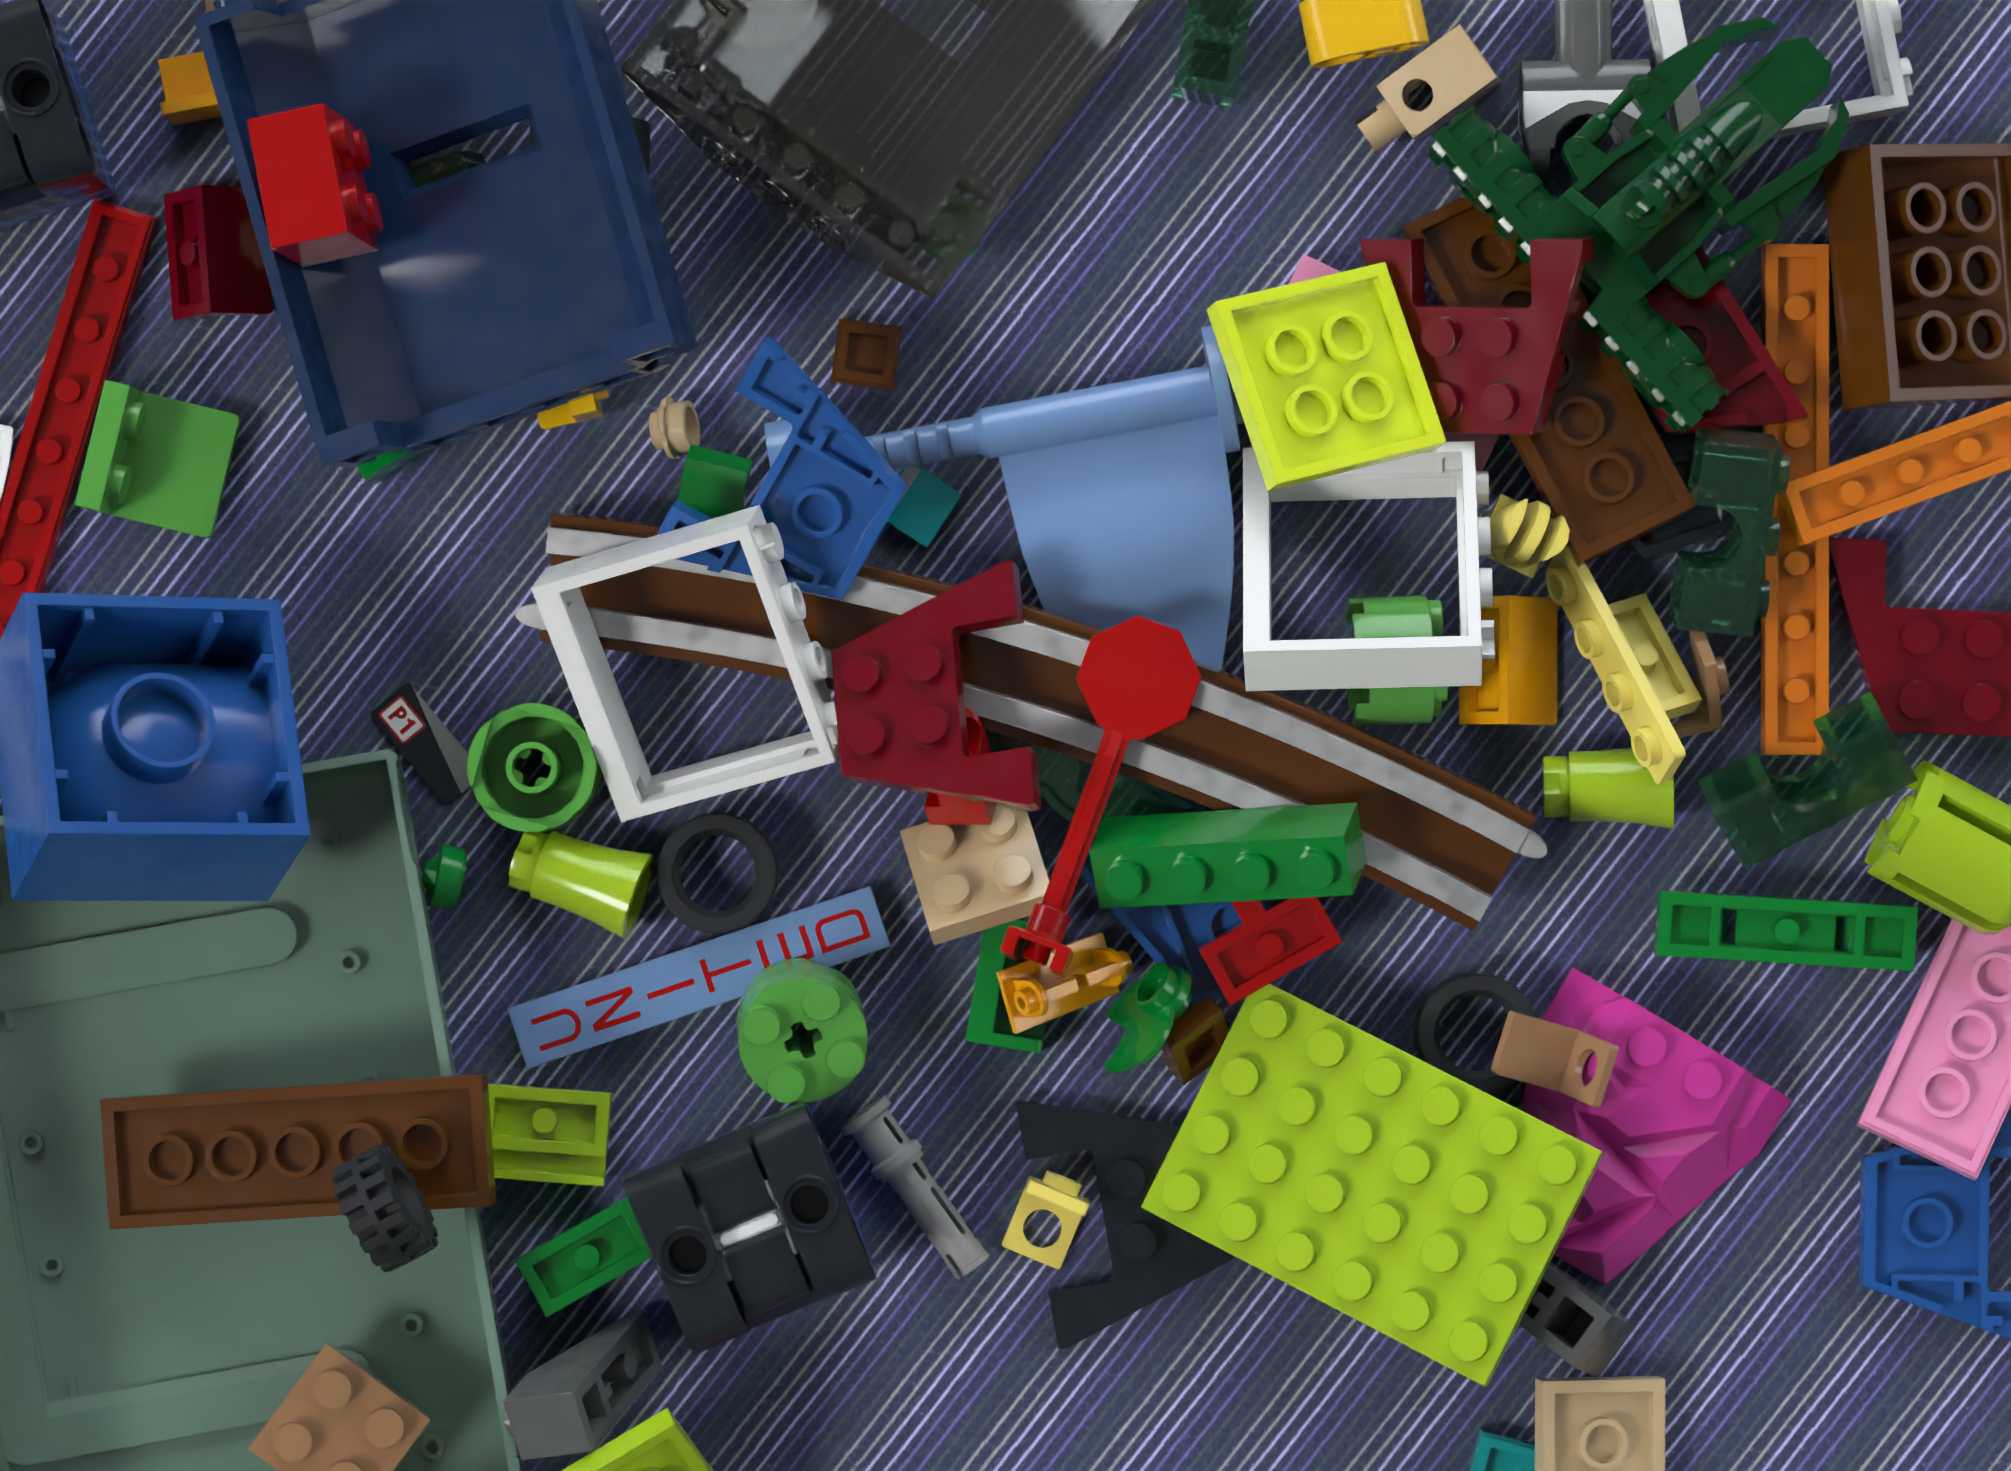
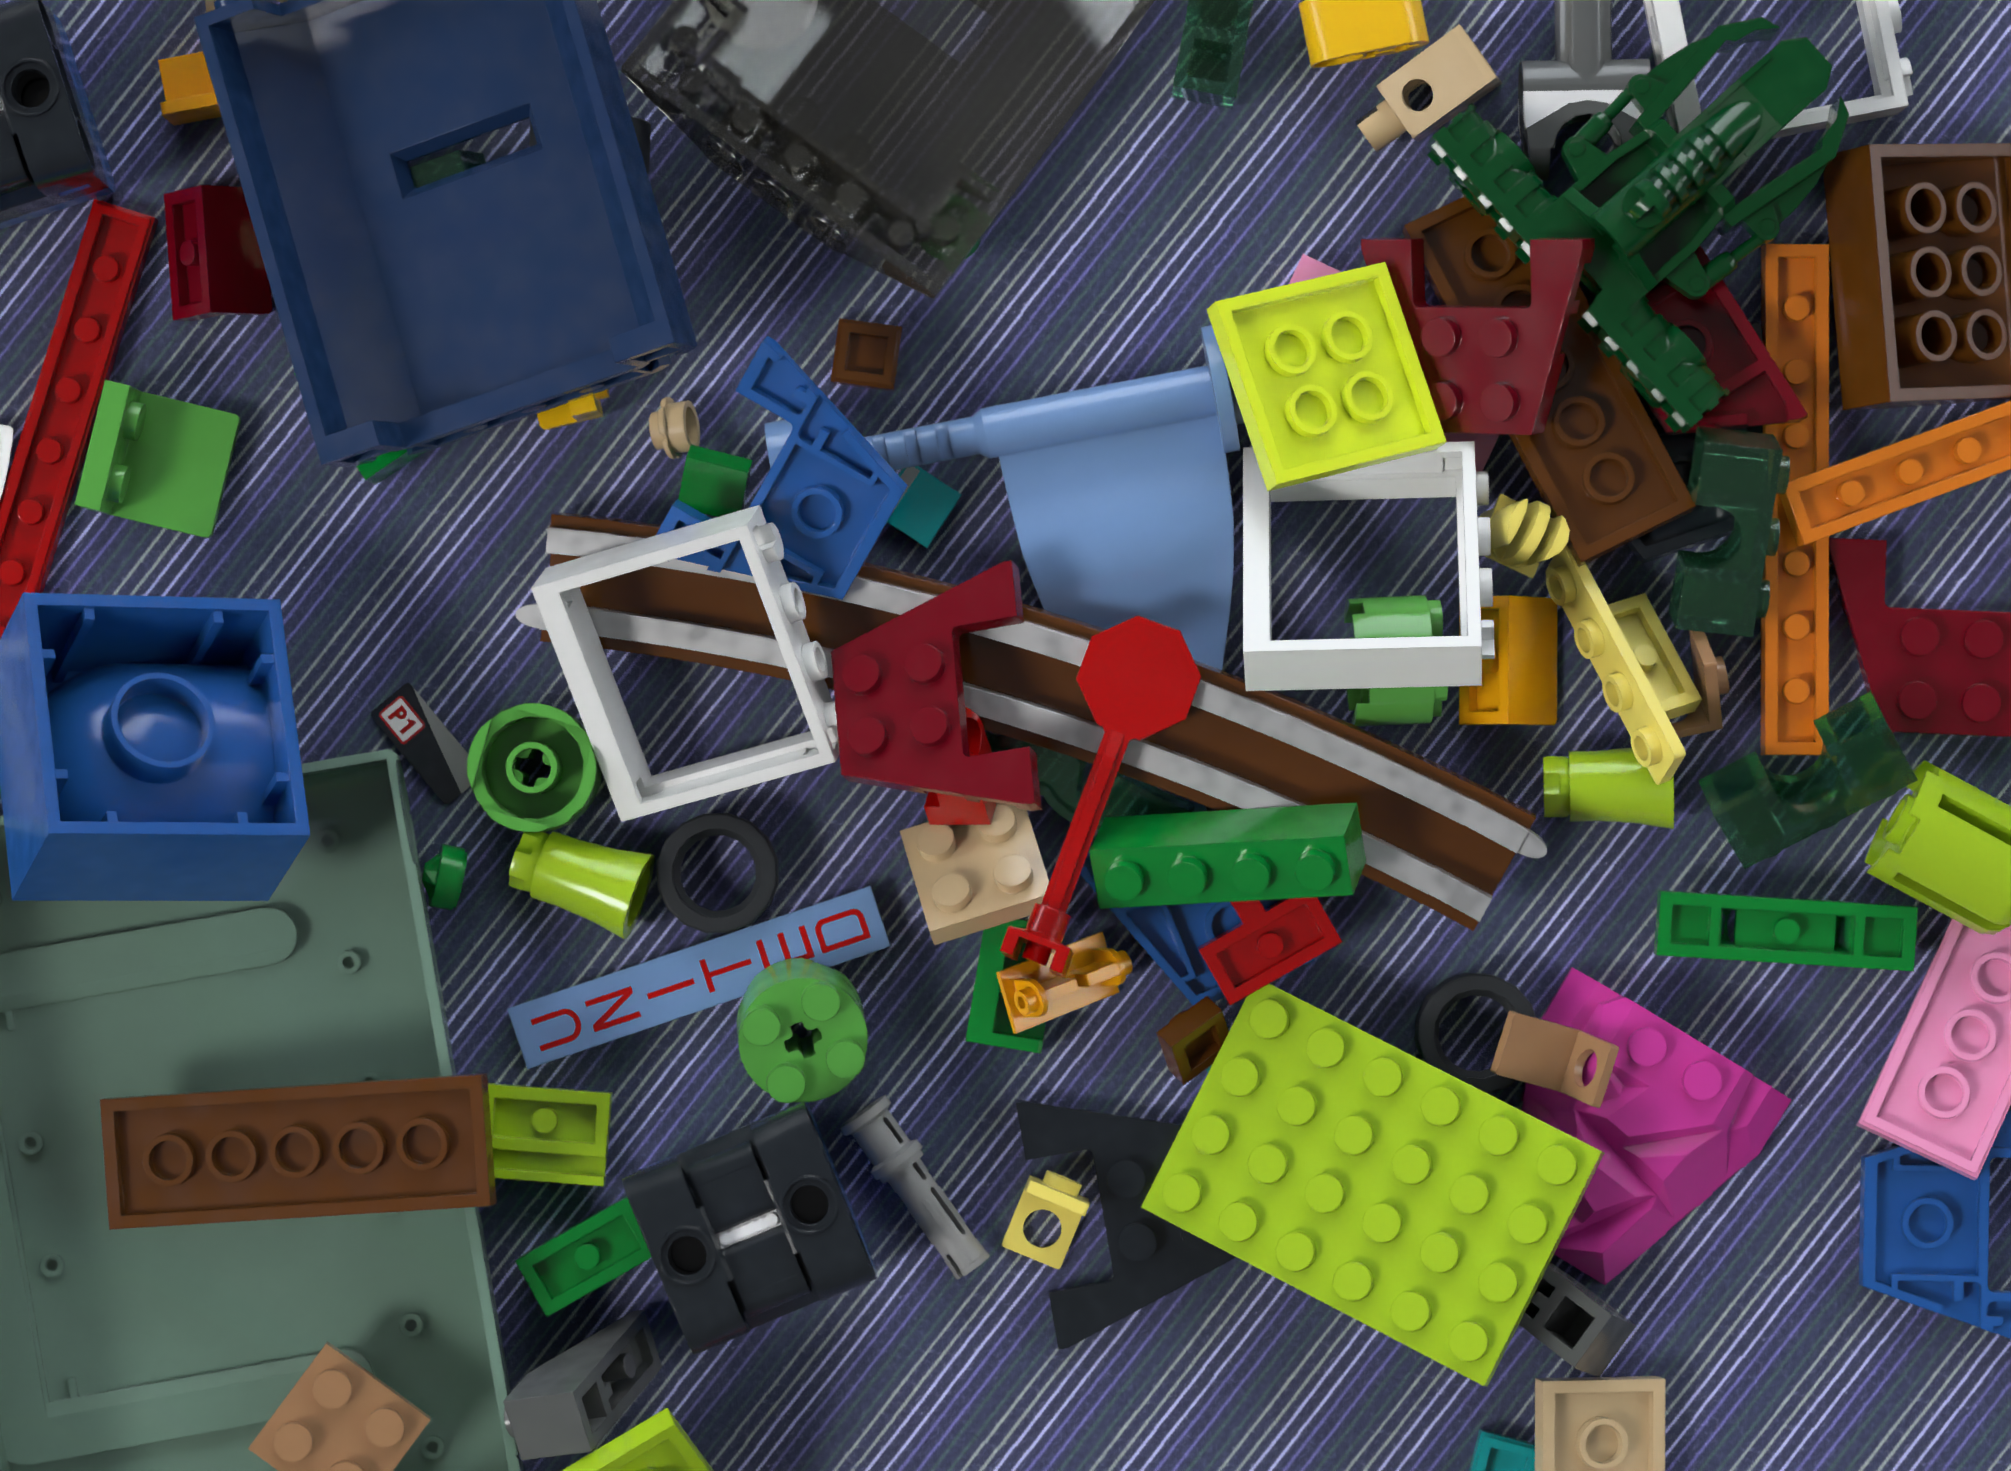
red brick [247,103,383,267] -> none
black tyre [332,1143,438,1272] -> none
green plate [1103,962,1192,1073] -> none

